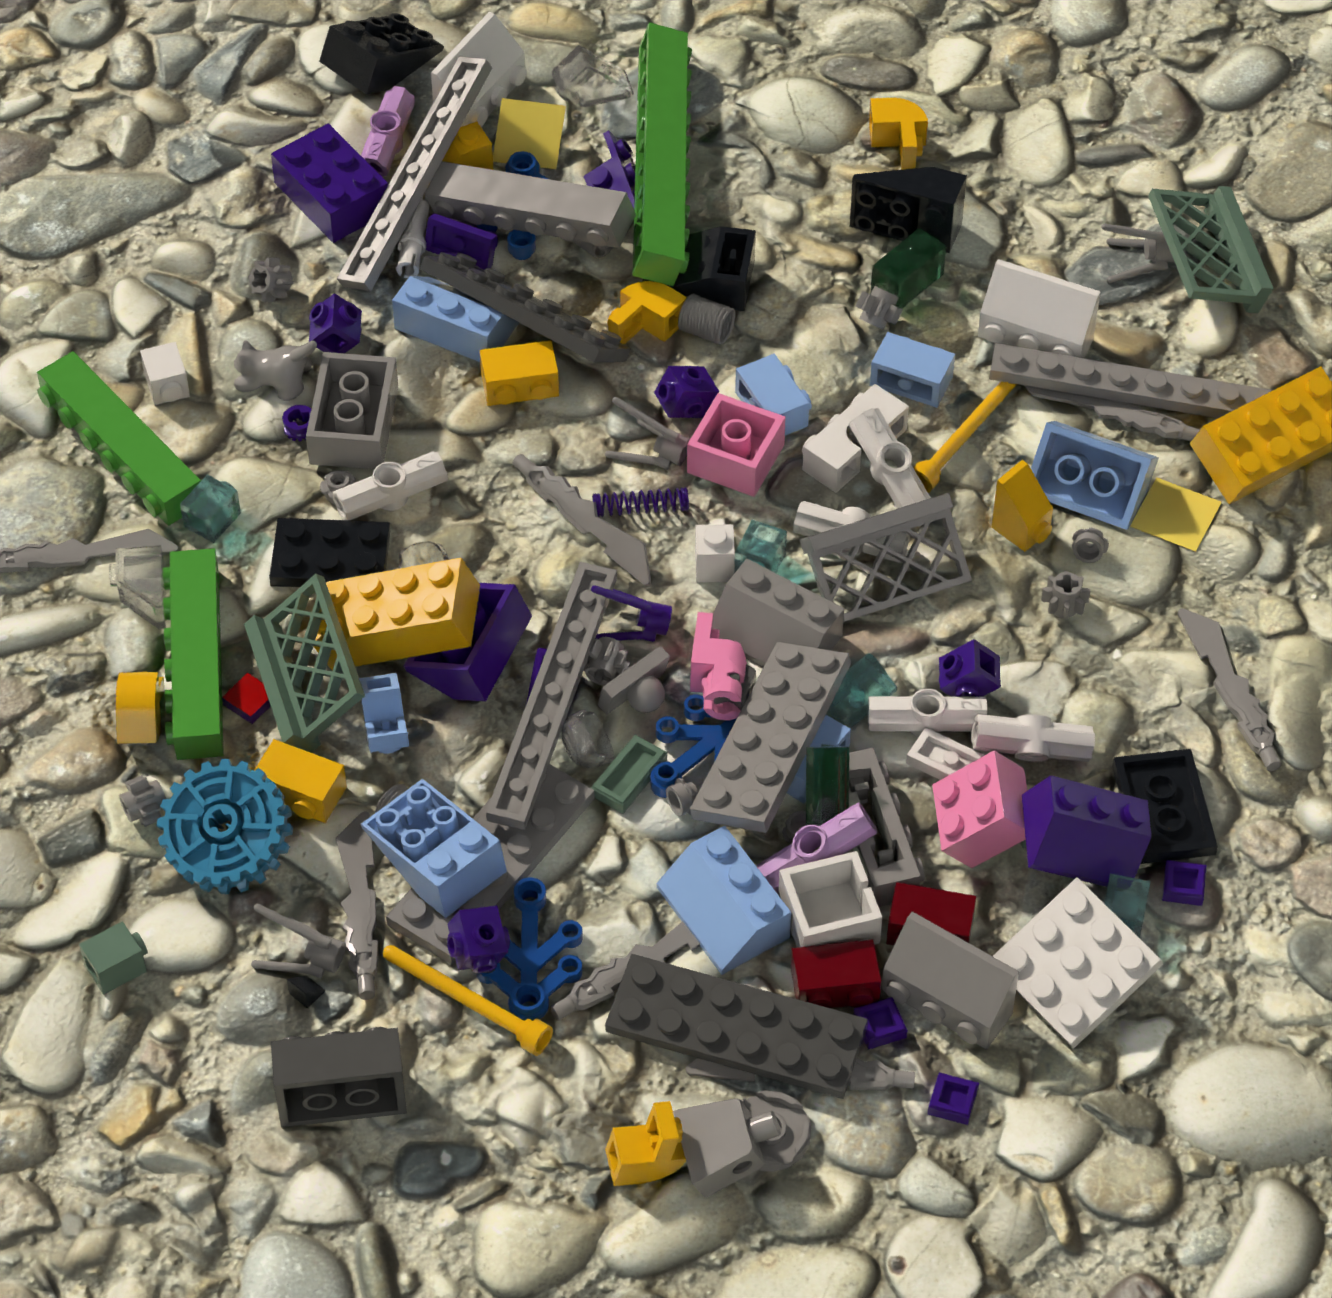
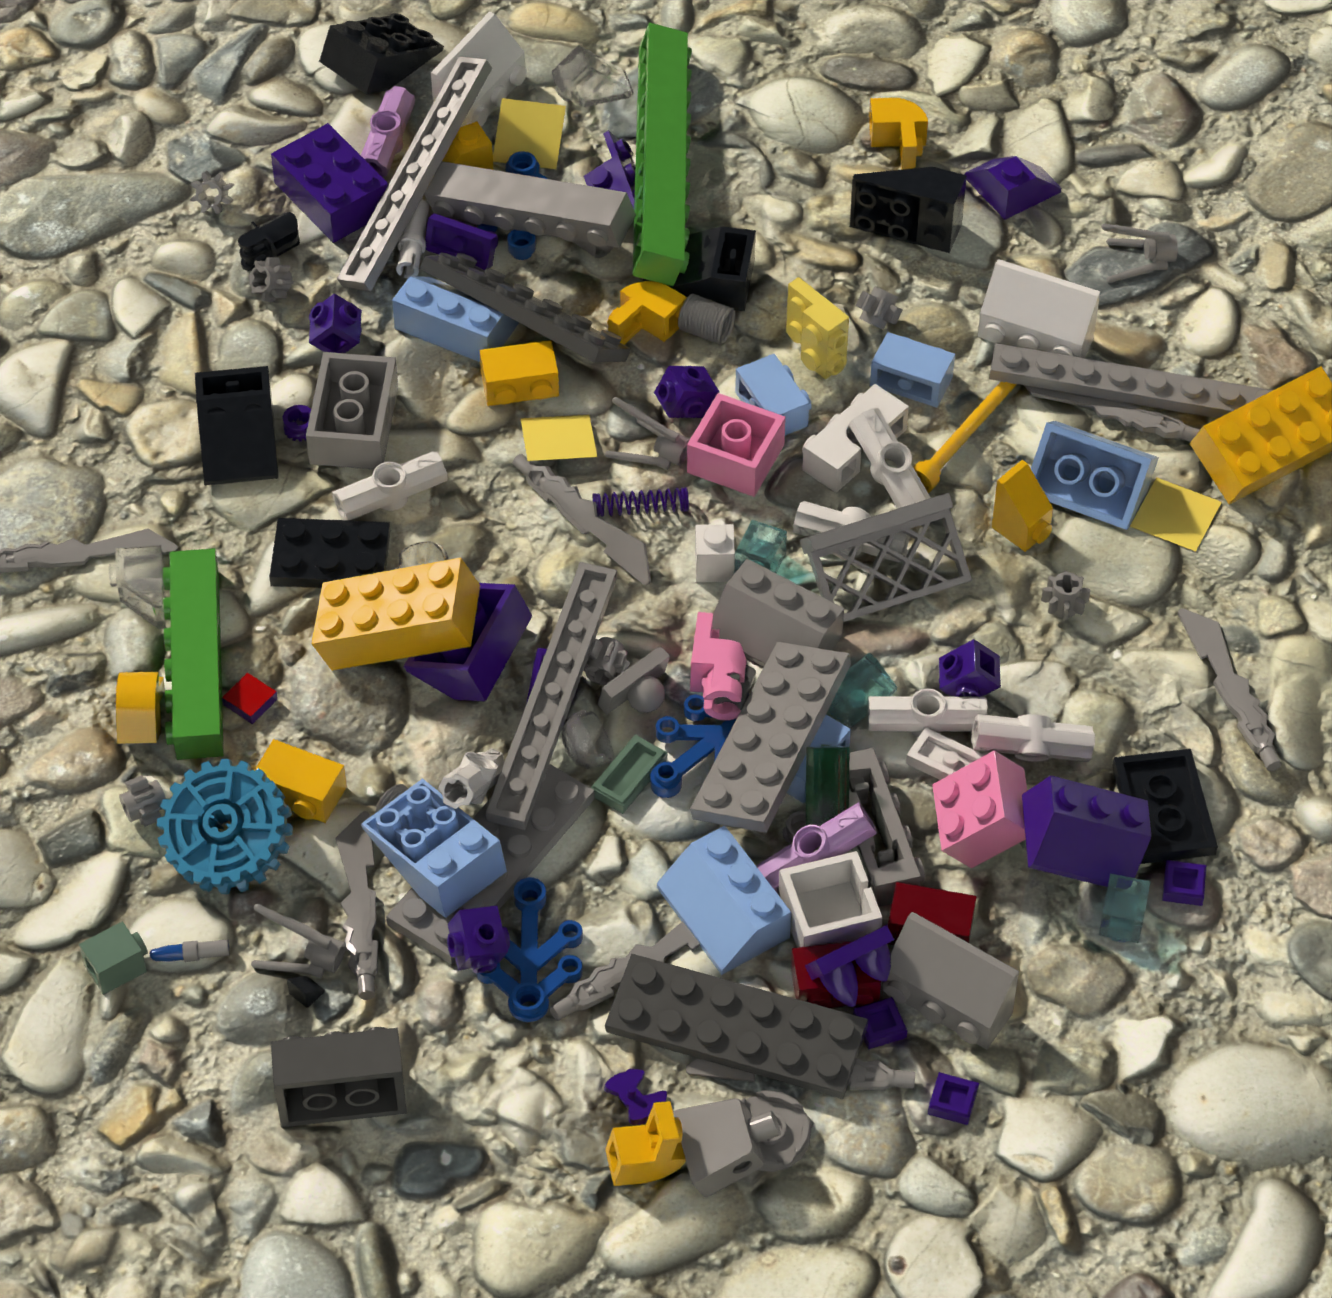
bright green brick [37,351,205,526] -> none
white brick [140,342,190,405] -> none
clear light blue brick [180,474,241,543] -> none
light grey animal [234,340,317,401] -> none
sand green fence [244,574,365,753] -> none
light grey plate [320,471,355,504] -> none
light blue brick [359,673,409,754] -> none
yellow piece [383,945,553,1056] -> none
dark purple plant [591,585,672,642] -> none
light grey plate [666,778,699,816] -> none
clear green brick [870,228,946,309] -> none
white plate [993,877,1163,1049] -> none
light grey plate [1072,528,1109,563] -> none
sand green fence [1148,186,1274,313] -> none
none -> light grey piece [149,940,230,962]
none -> light grey gear [190,171,234,214]
none -> black slope [195,366,279,486]
none -> black arm [238,212,300,271]
none -> white piece [438,748,505,809]
none -> light yellow sticker [520,415,597,461]
none -> dark purple piece [604,1069,667,1126]
none -> light yellow plate [786,277,849,380]
none -> dark purple tile [805,925,894,1007]
none -> dark purple slope [965,156,1062,220]

